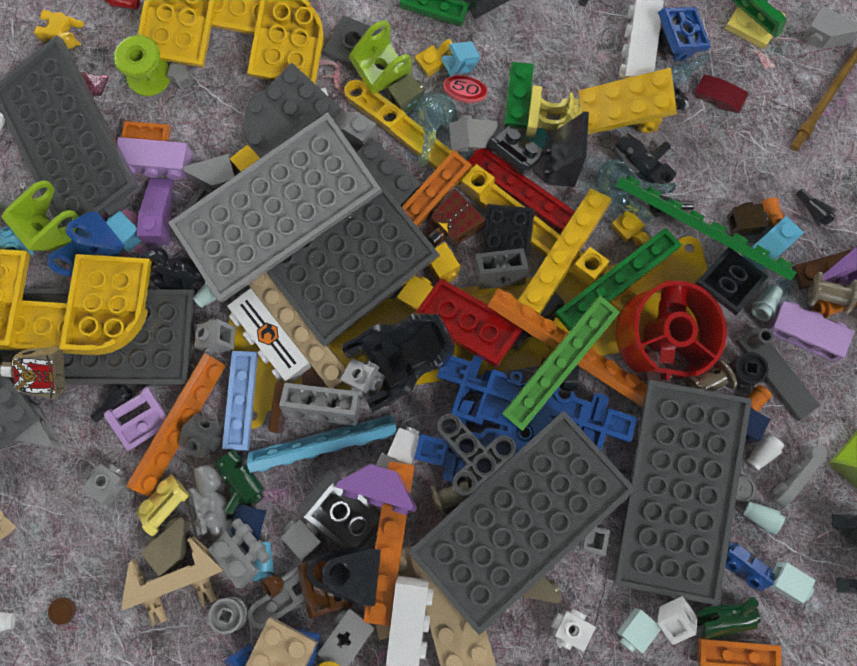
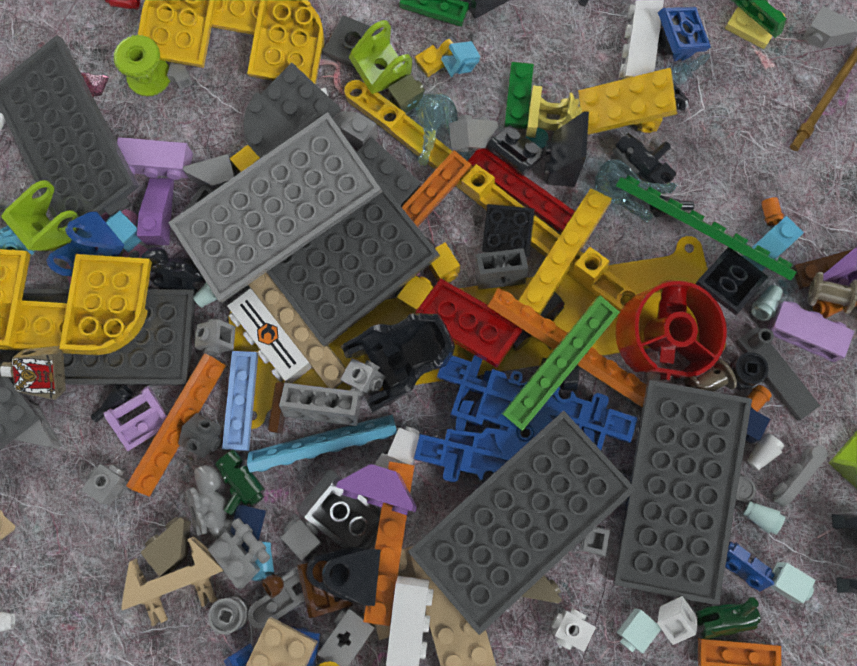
yellow animal [34,9,84,50] -> none
reddish brown piece [48,597,76,625] -> none
orange plate [121,121,171,142] -> none
light yellow plate [136,474,190,536] -> none
reddish brown piece [302,368,326,387] -> none
torso [427,188,486,247] -> none
dark tan hose [431,477,472,519] -> none
dark grey beam [437,414,516,497] -> none
piece [443,75,488,104] -> none
green plate [555,227,682,331] -> none
yellow plate [611,209,651,248] -> none
dark red slope [695,74,749,113] -> none
dark brown brick [727,202,769,236] -> none
black cone [796,188,837,226] -> none

